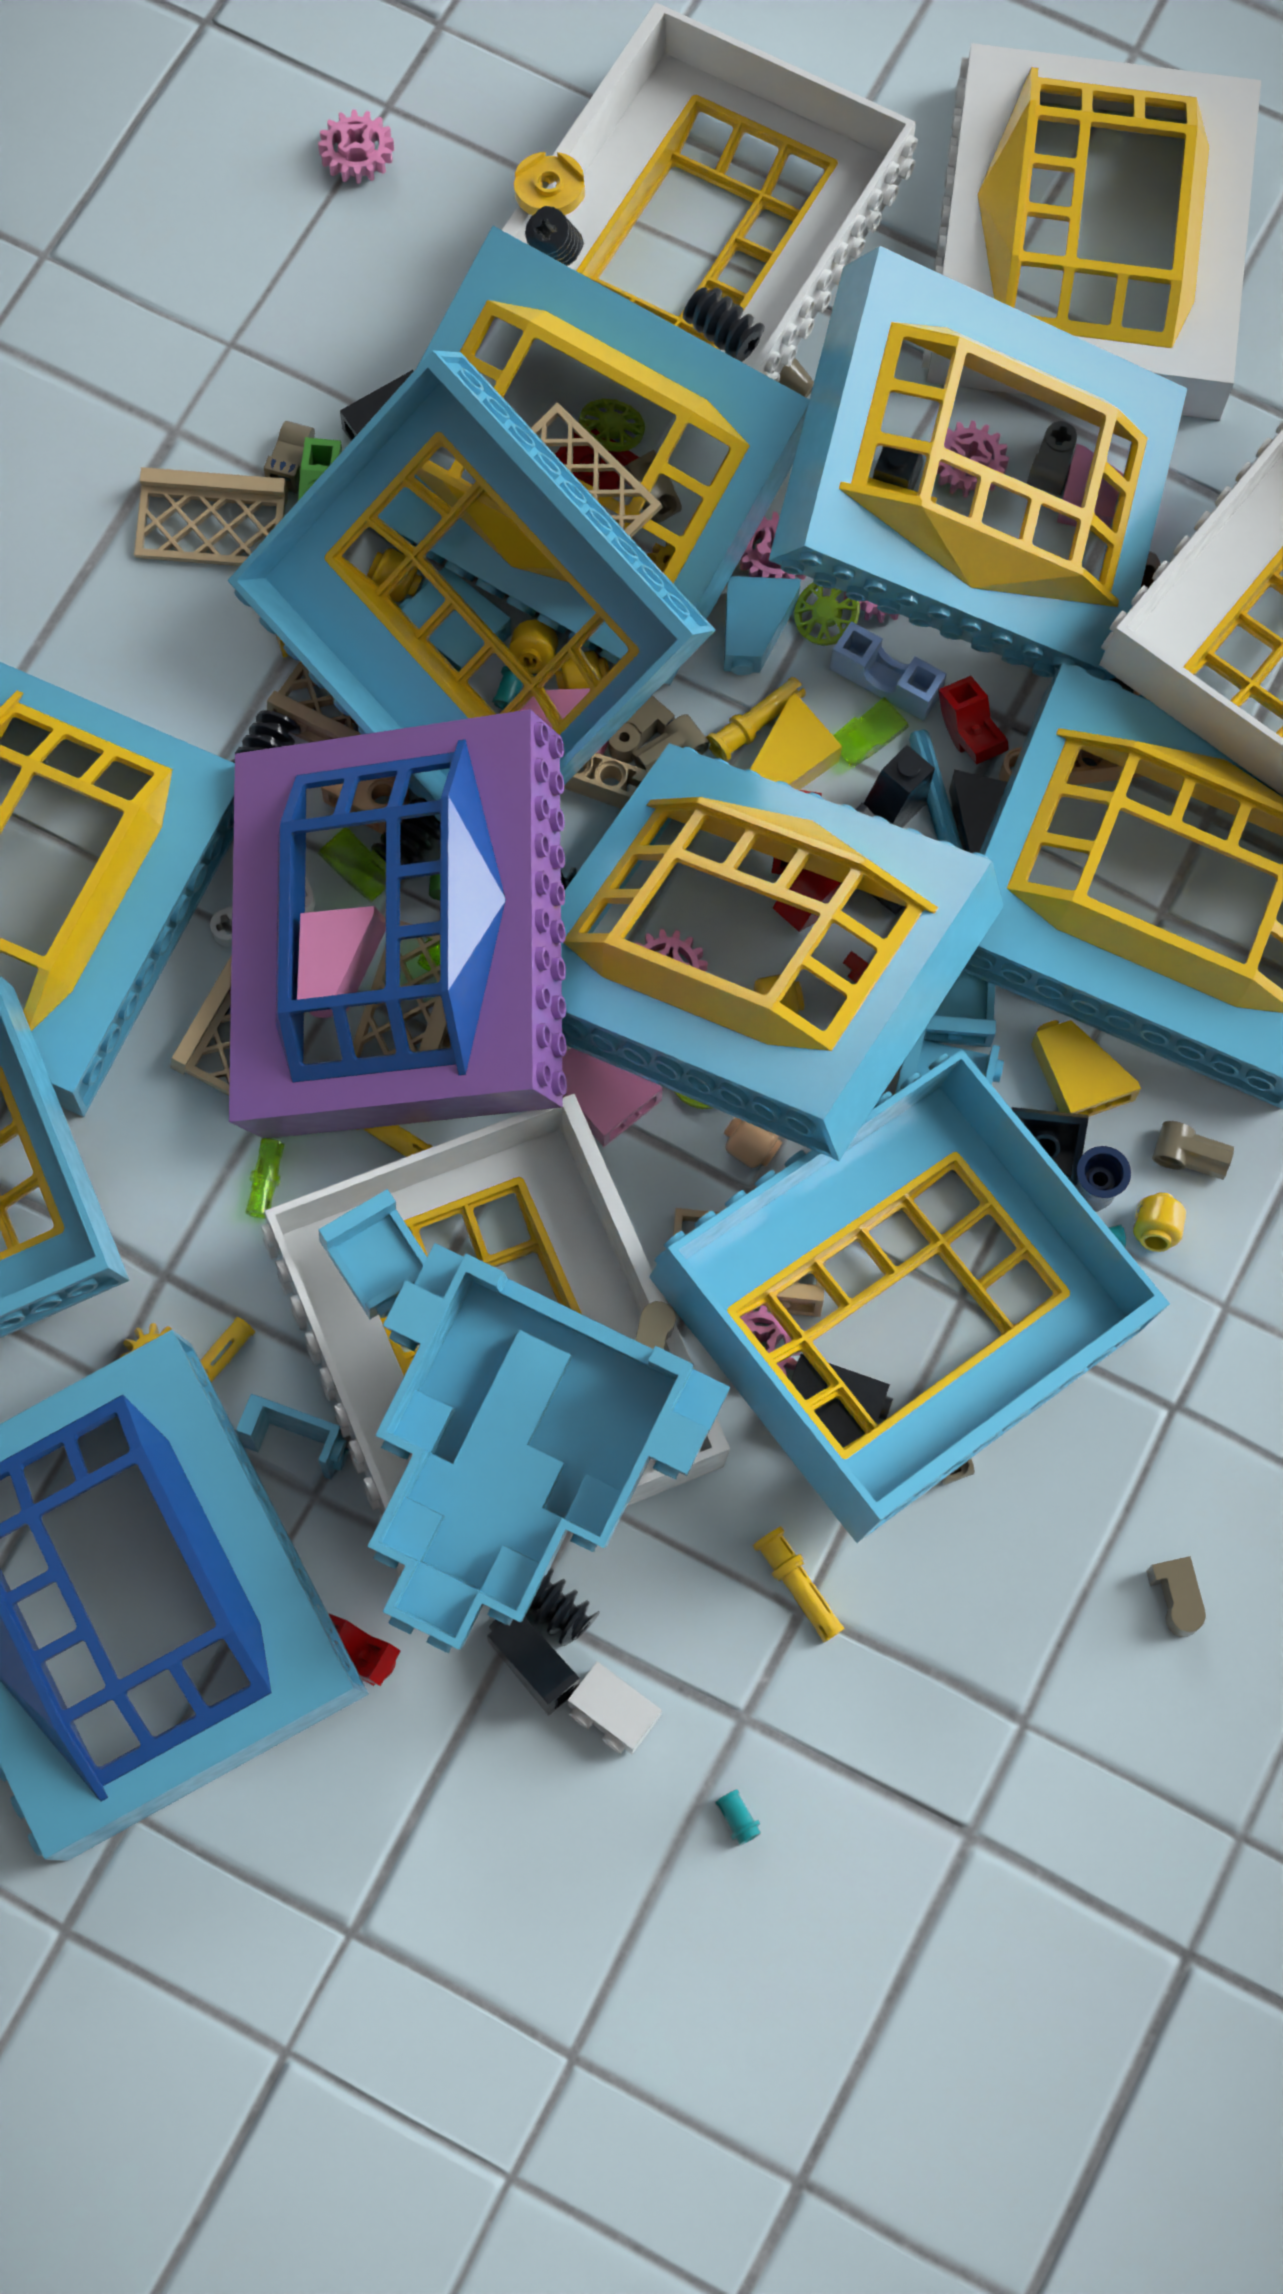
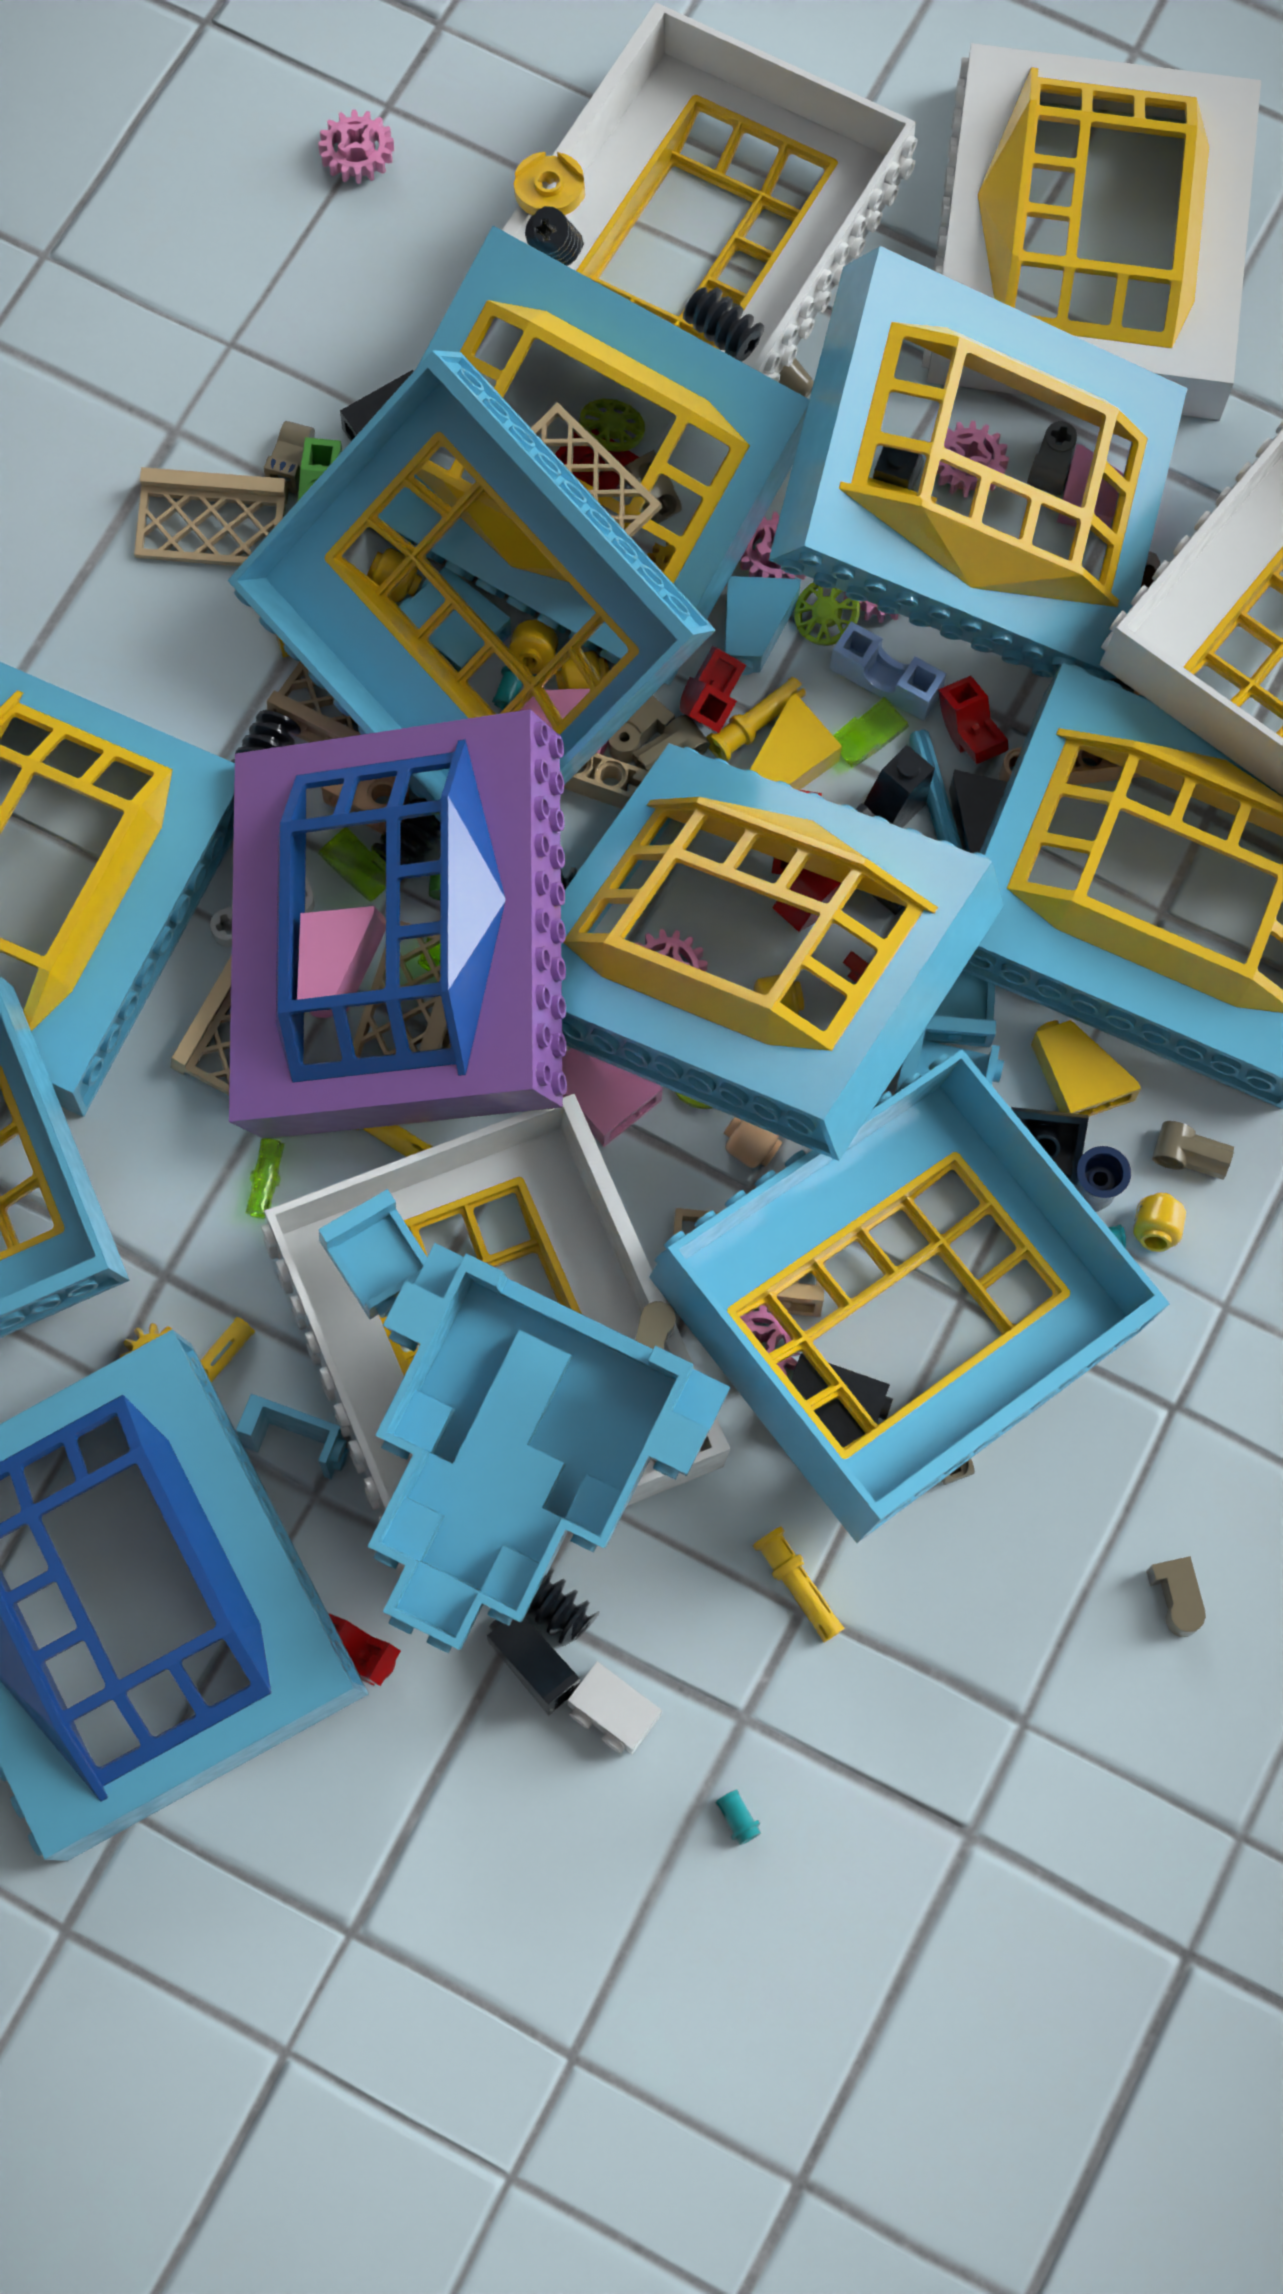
none -> red brick [680,646,747,733]

